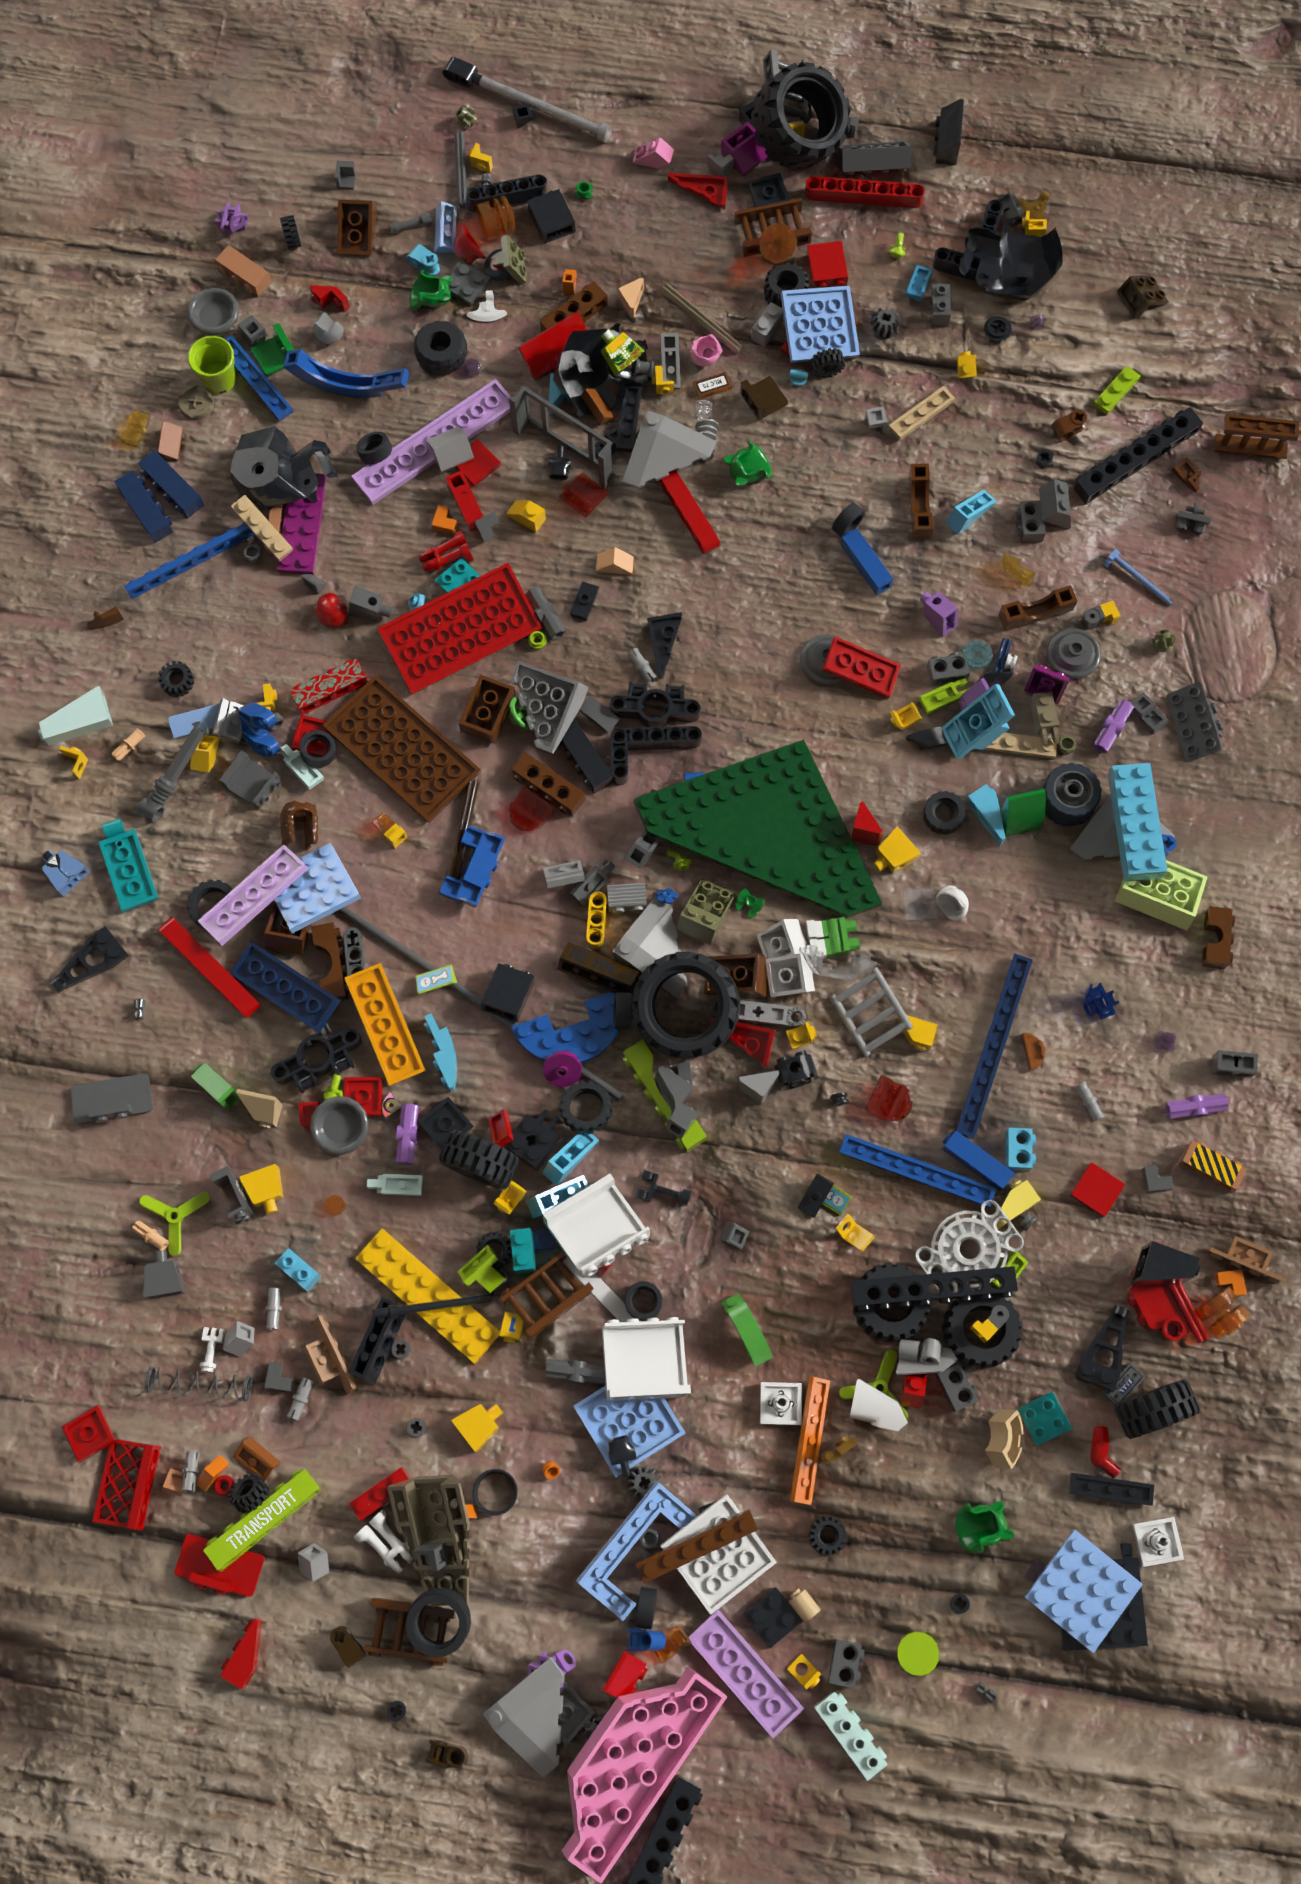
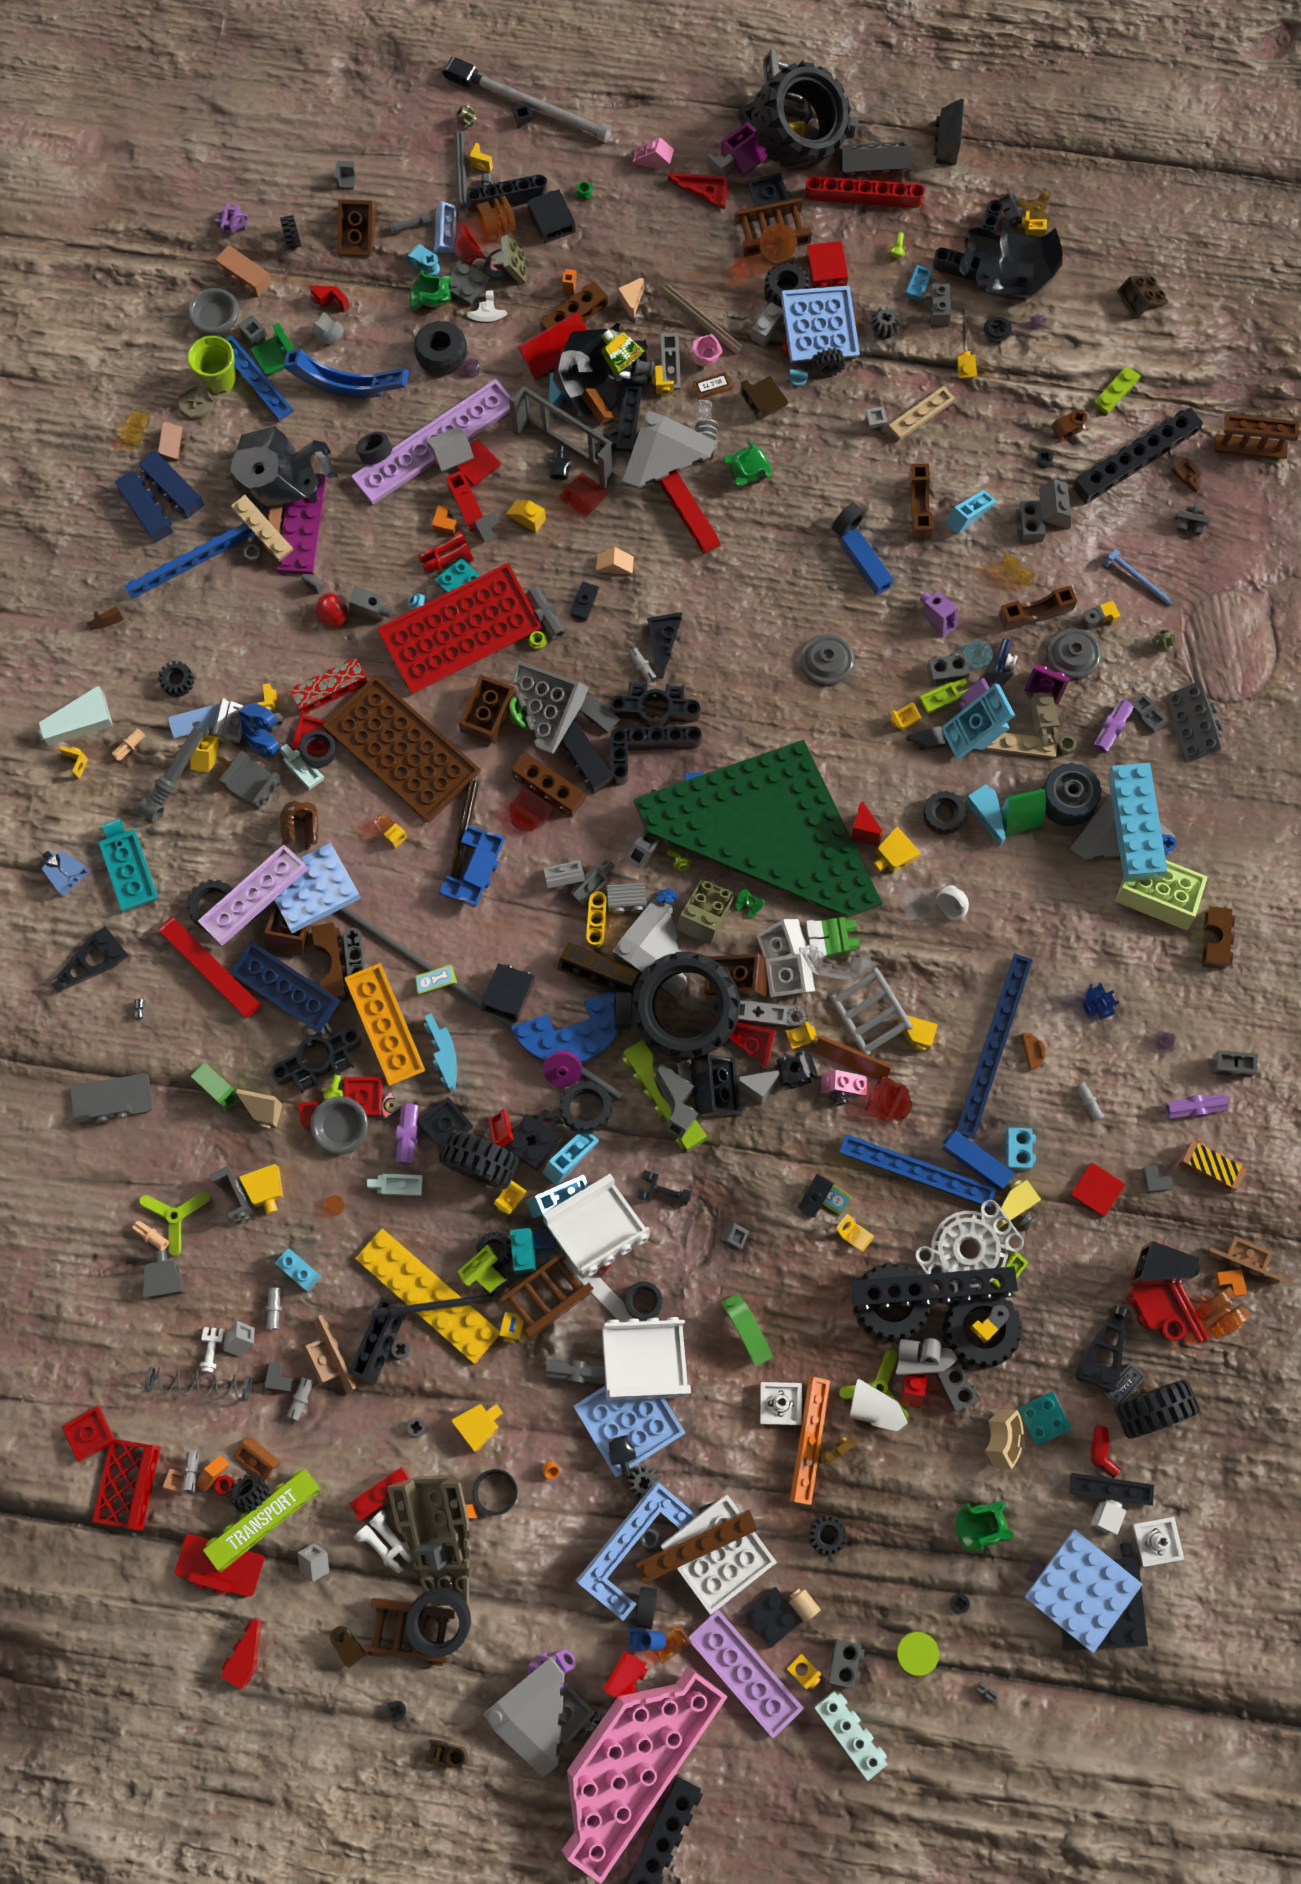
red tile [822,636,901,699] -> none
none -> black slope [691,1054,740,1118]
none -> dark orange slope [814,1035,892,1082]
none -> bright pink bracket [821,1070,867,1096]
none -> white brick [1090,1500,1127,1535]

